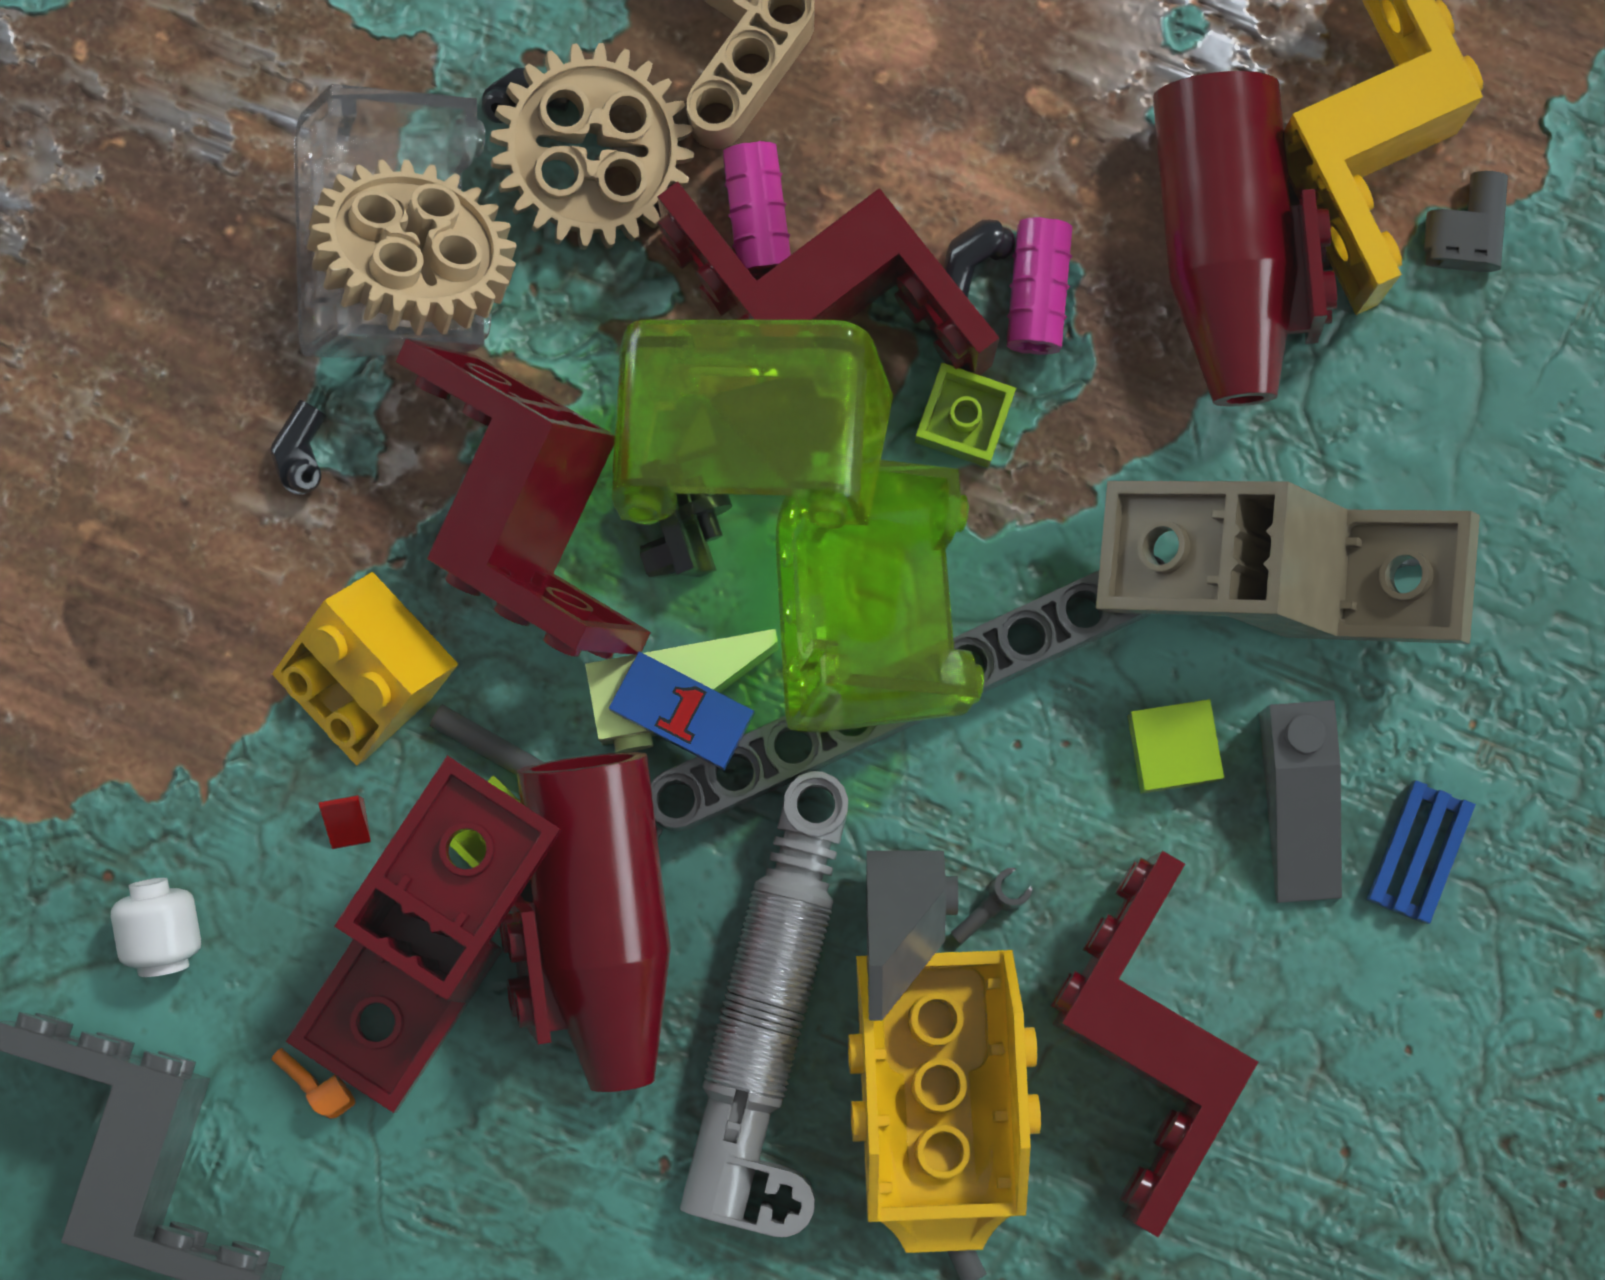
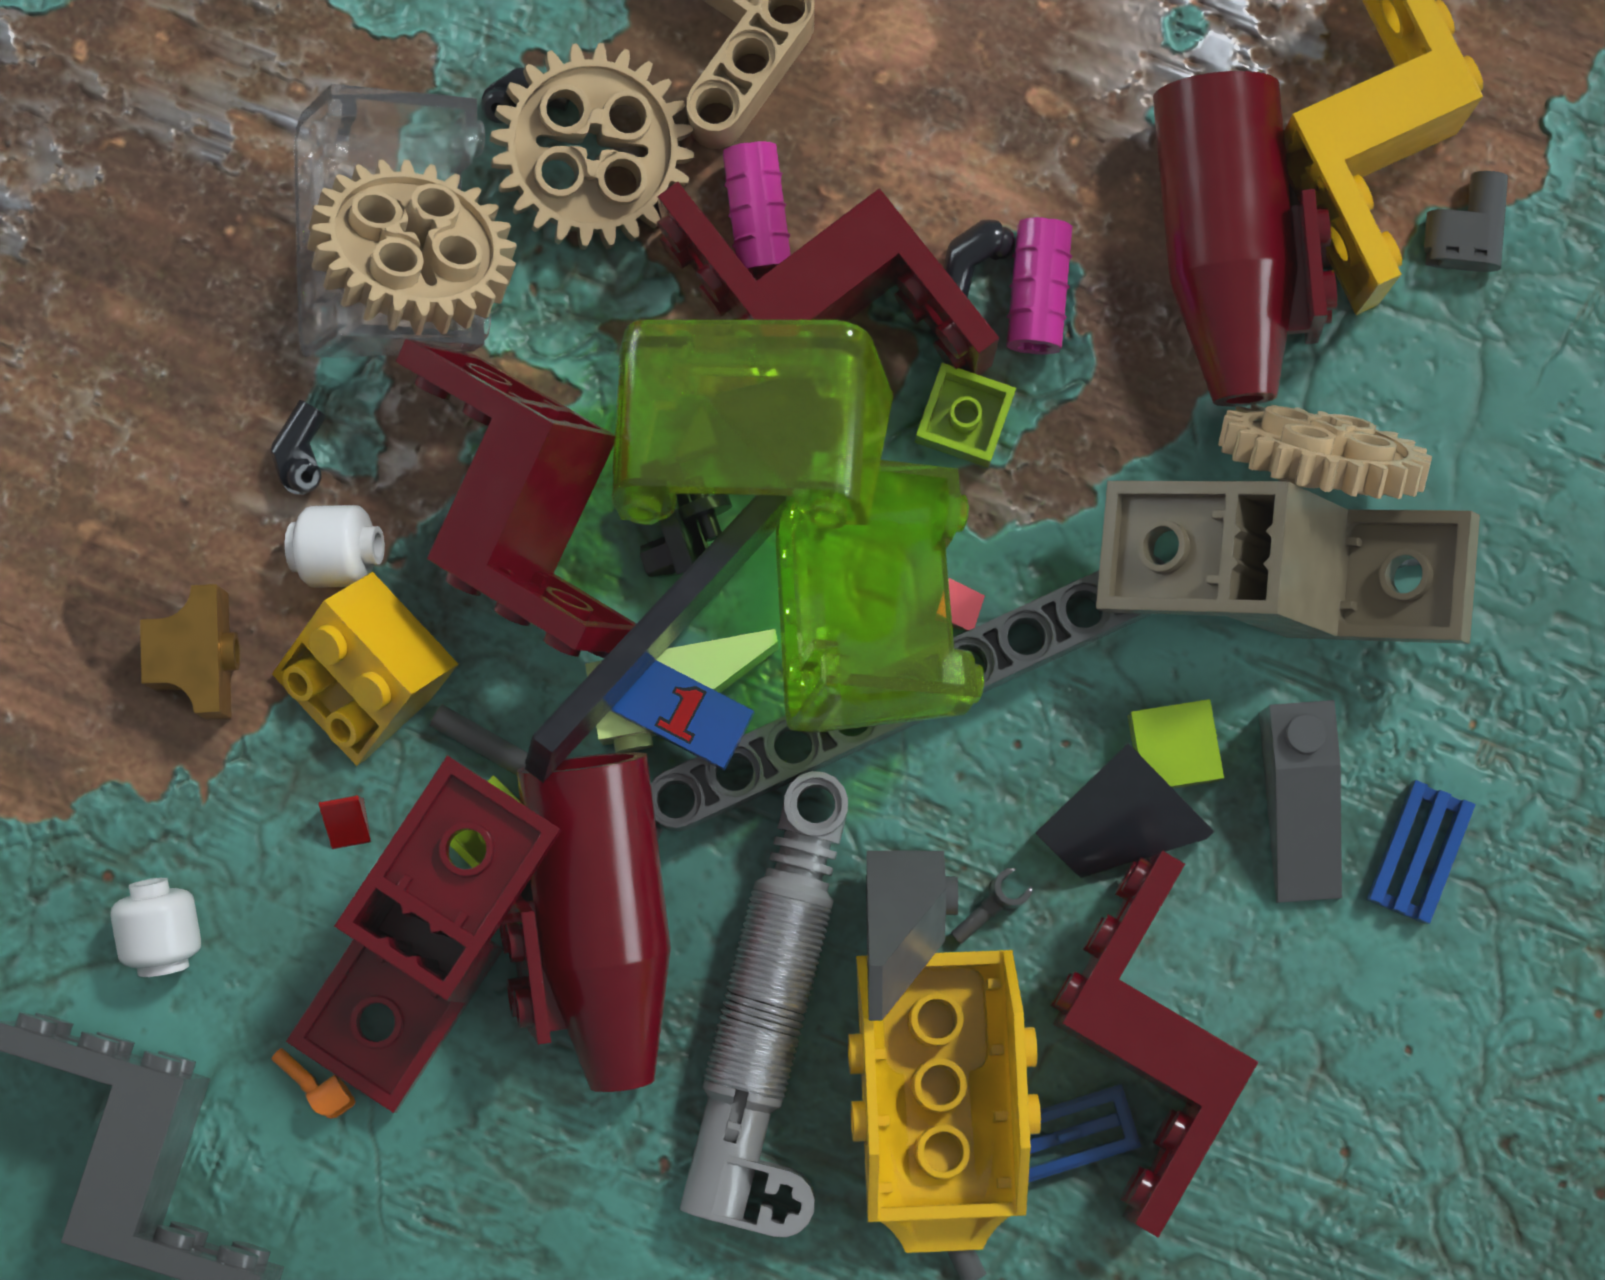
none -> pearl gold brick [140,584,240,720]
none -> white head [285,505,385,587]
none -> black tile [525,485,787,783]
none -> coral piece [935,578,985,631]
none -> blue tile [1028,1084,1142,1183]
none -> black slope [1035,743,1215,878]
none -> tan gear [1218,405,1432,499]

